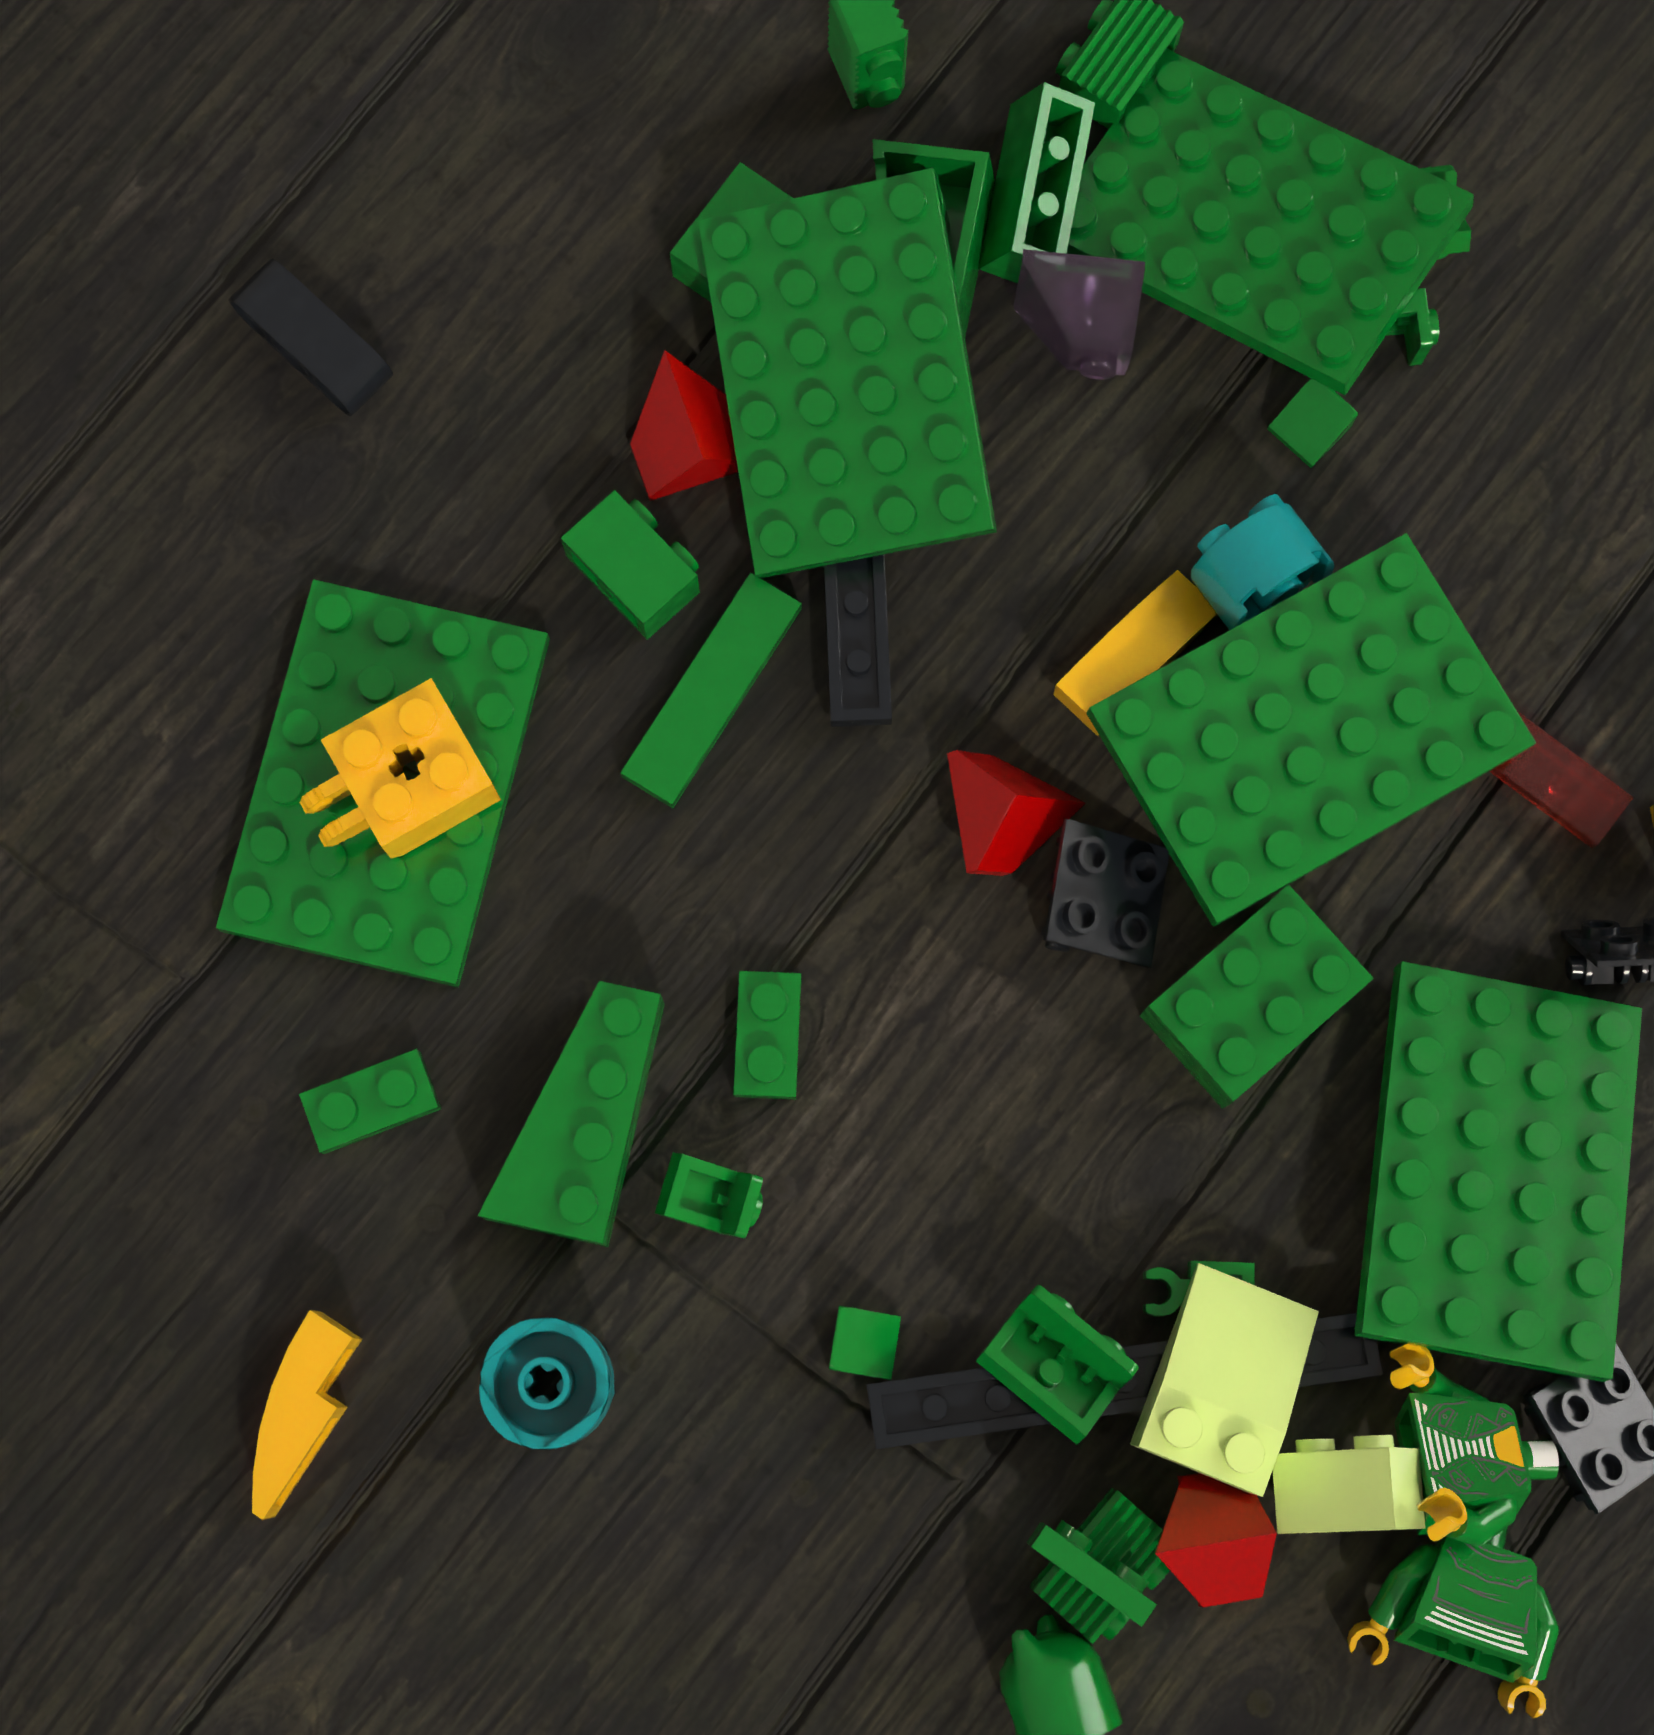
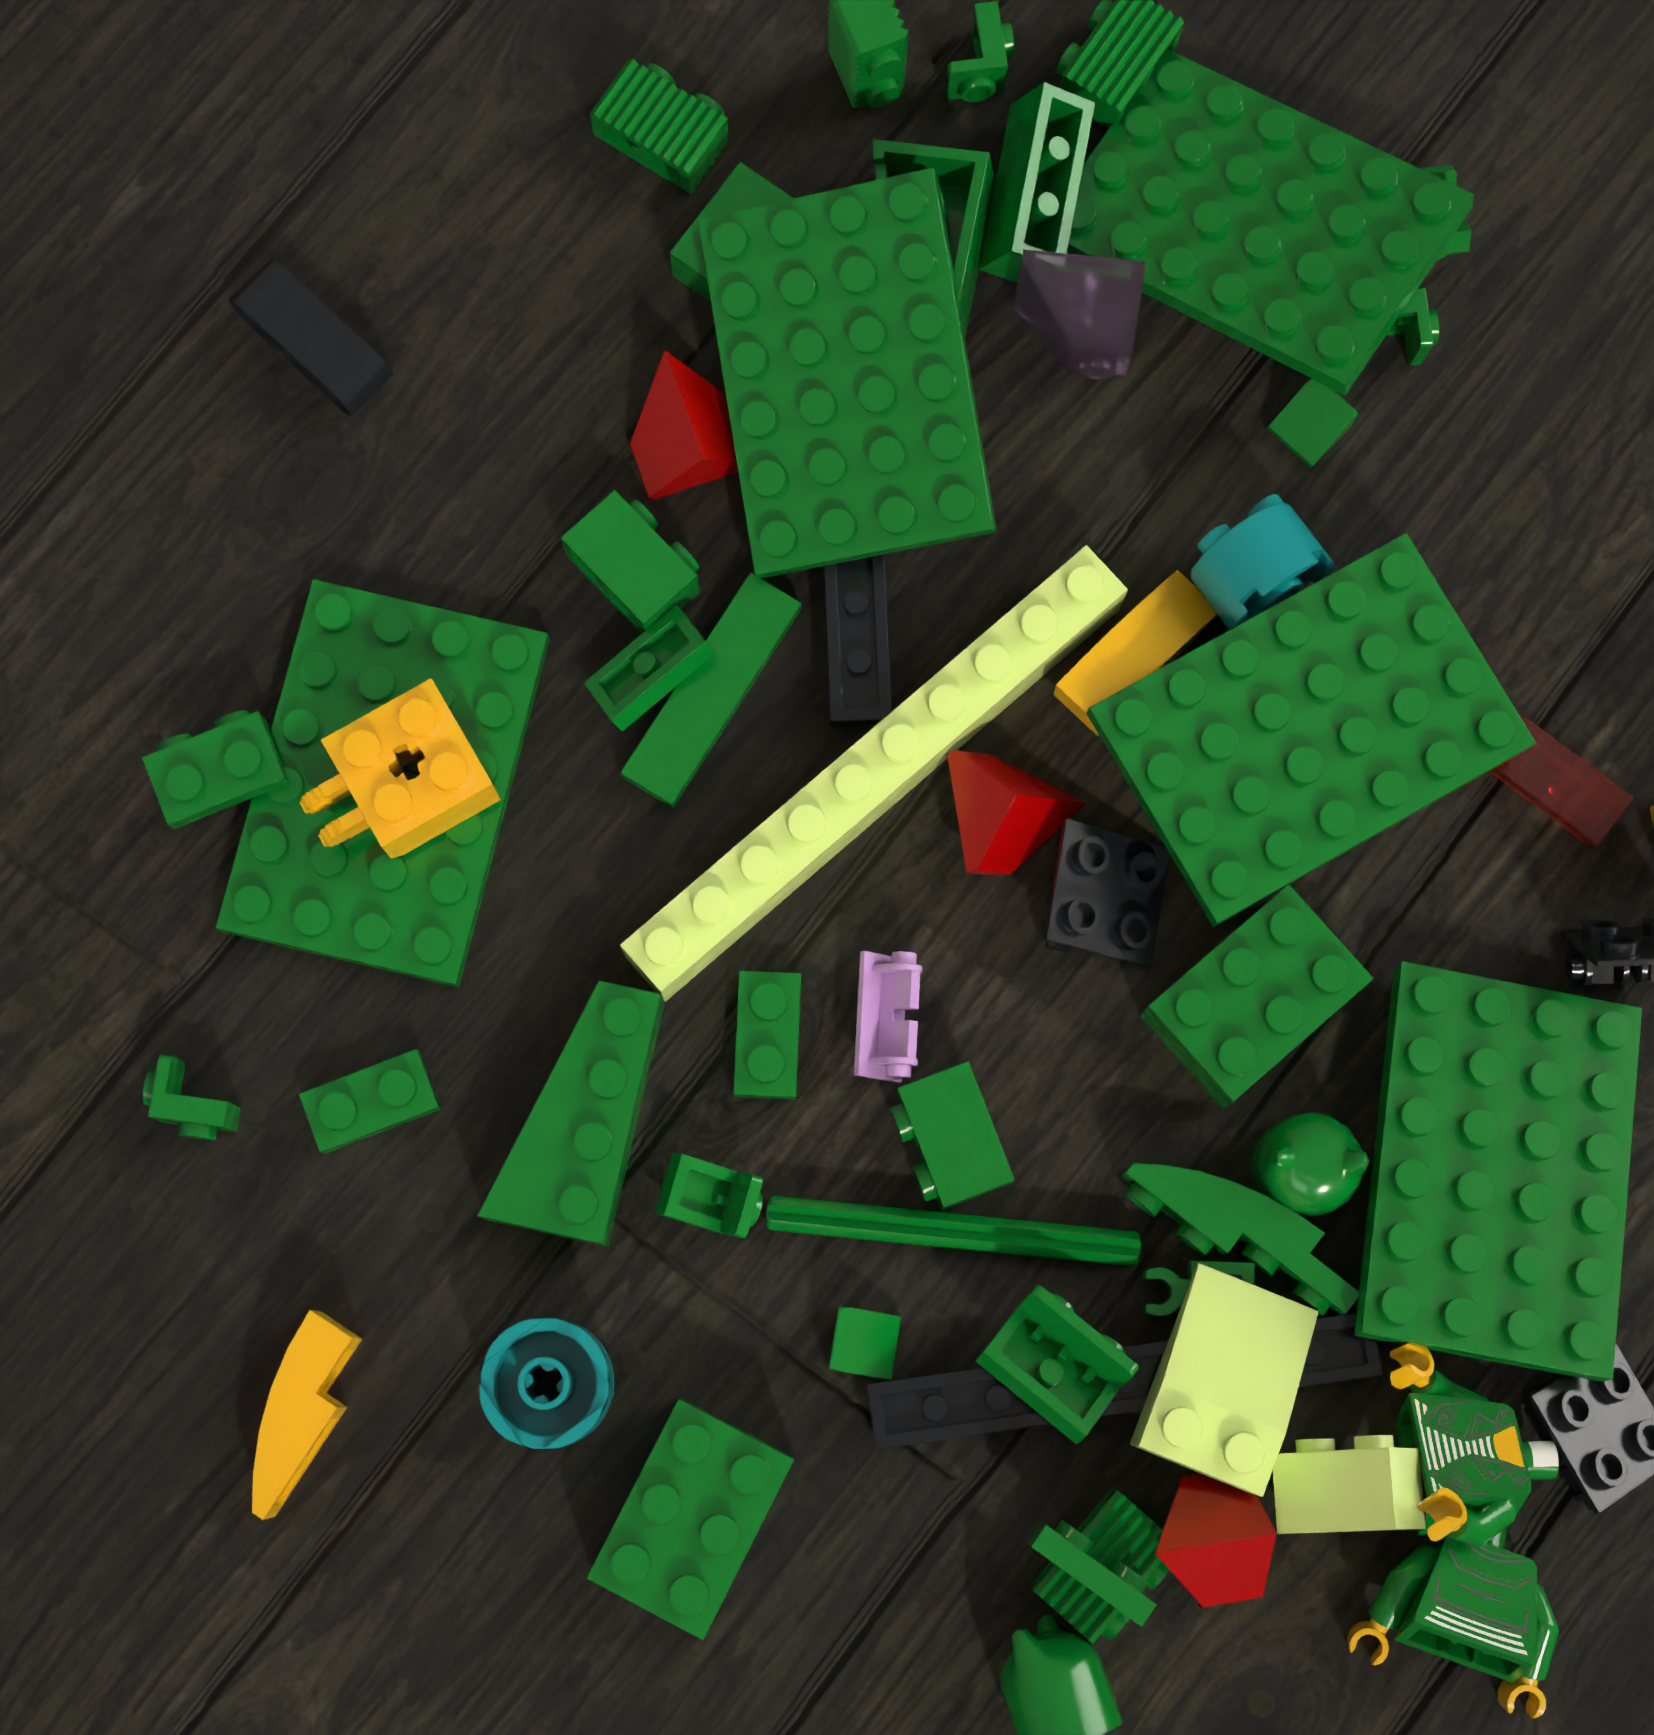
none -> green bracket [142,710,289,830]
none -> green bracket [143,1054,241,1141]
none -> green plate [584,605,716,732]
none -> green brick [587,1399,795,1640]
none -> green brick [590,58,729,194]
none -> yellowish green brick [620,545,1128,1002]
none -> green axle [765,1196,1141,1266]
none -> lavender hinge [854,951,923,1083]
none -> green brick [889,1061,1015,1211]
none -> green bracket [945,1,1014,102]
none -> green slope [1119,1163,1359,1317]
none -> green piece [1250,1112,1369,1218]

